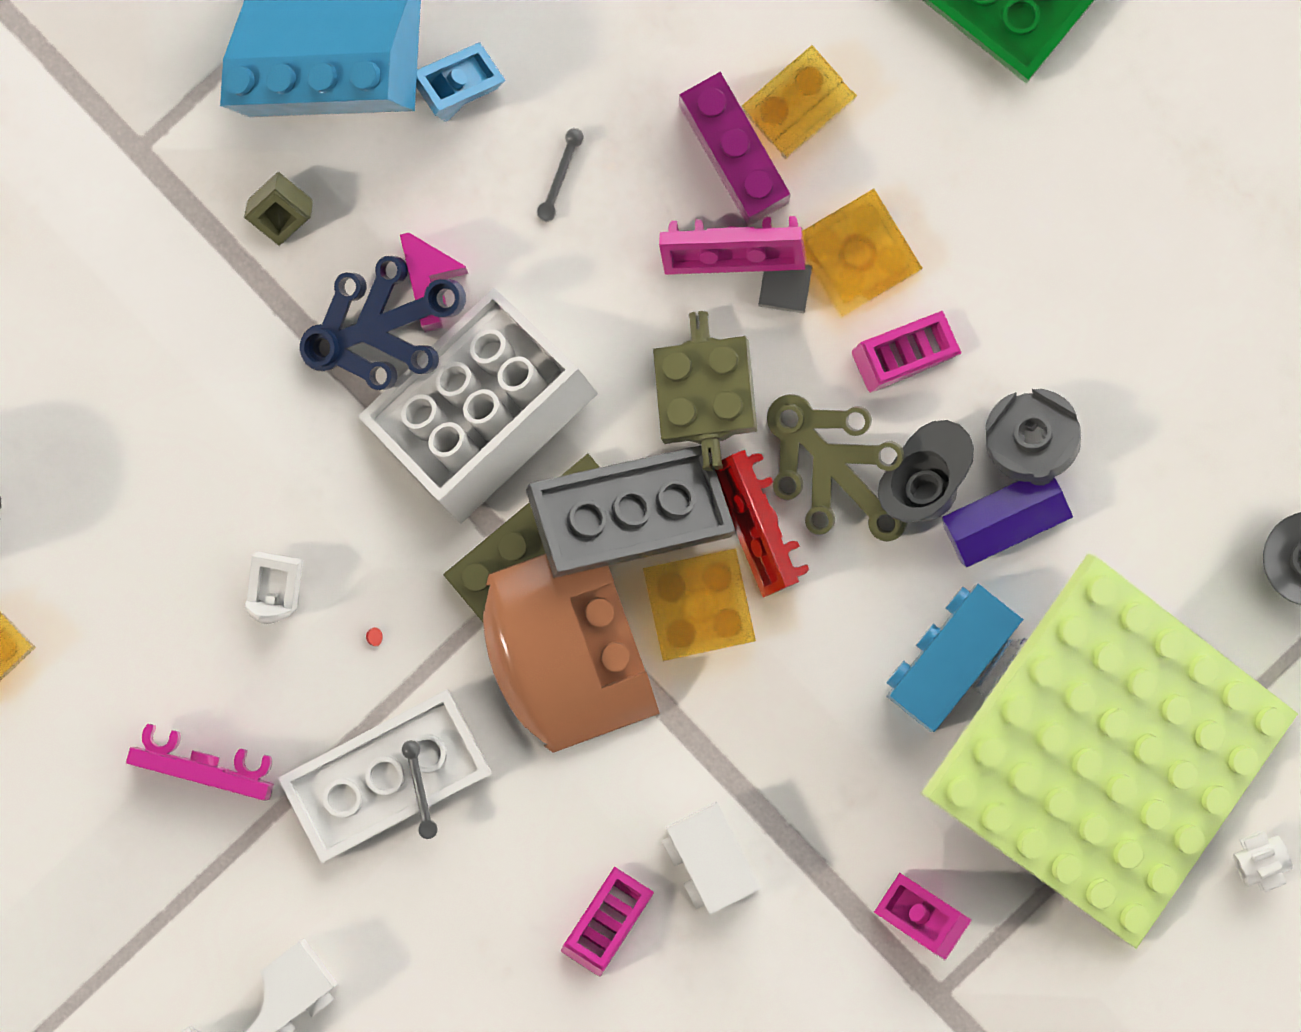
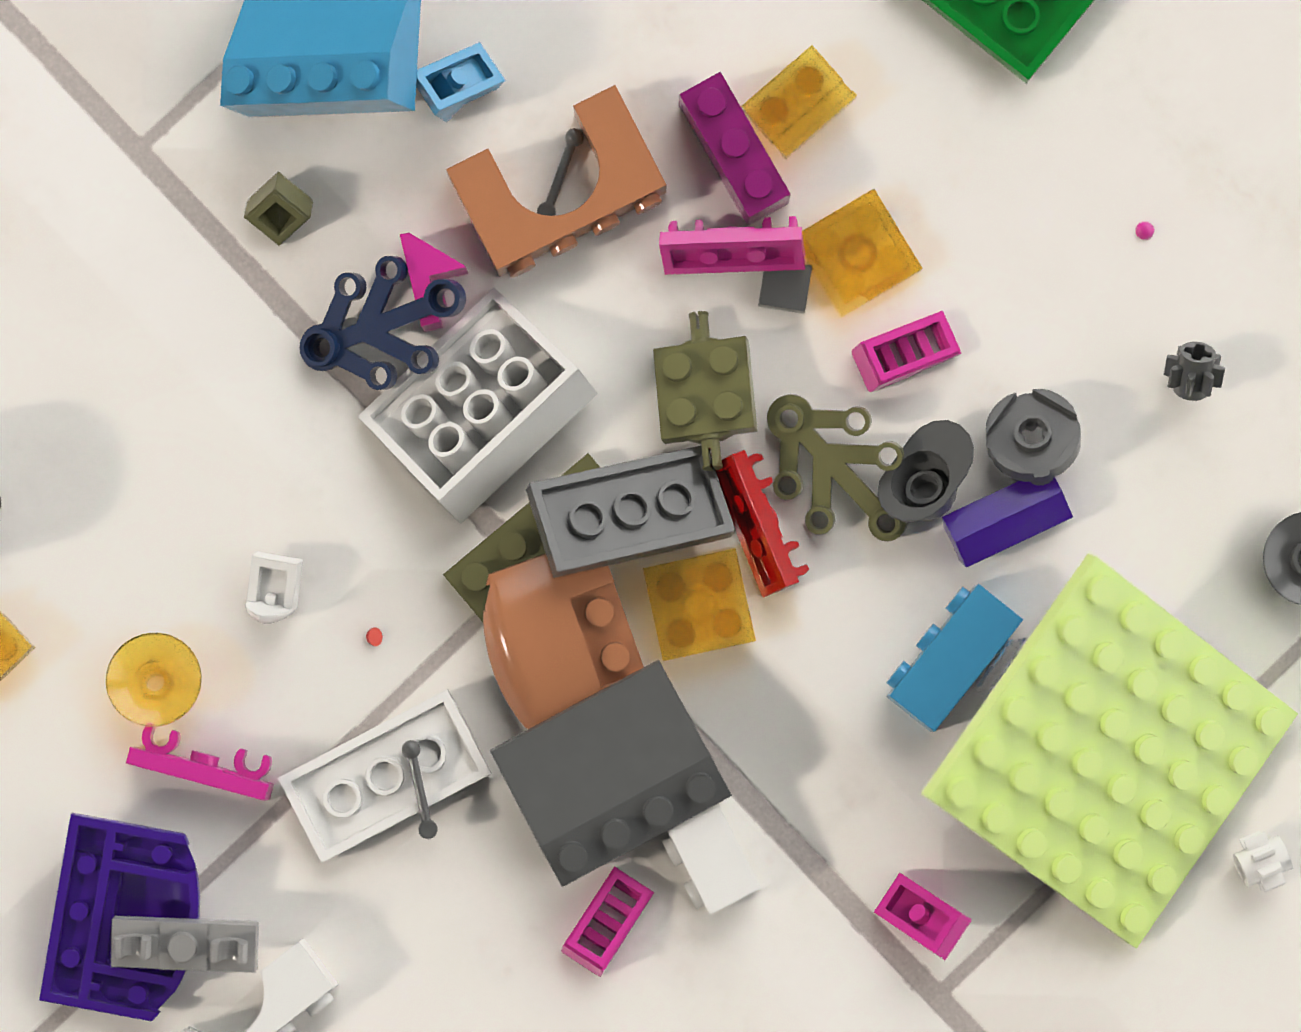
none -> dark purple slope [39,812,200,1022]
none -> clear yellow dish [106,633,202,727]
none -> light grey plate [111,916,259,973]
none -> nougat arch [446,85,667,278]
none -> dark grey slope [490,659,732,887]
none -> dark pink piece [1136,221,1154,240]
none -> dark grey gear [1163,342,1225,401]

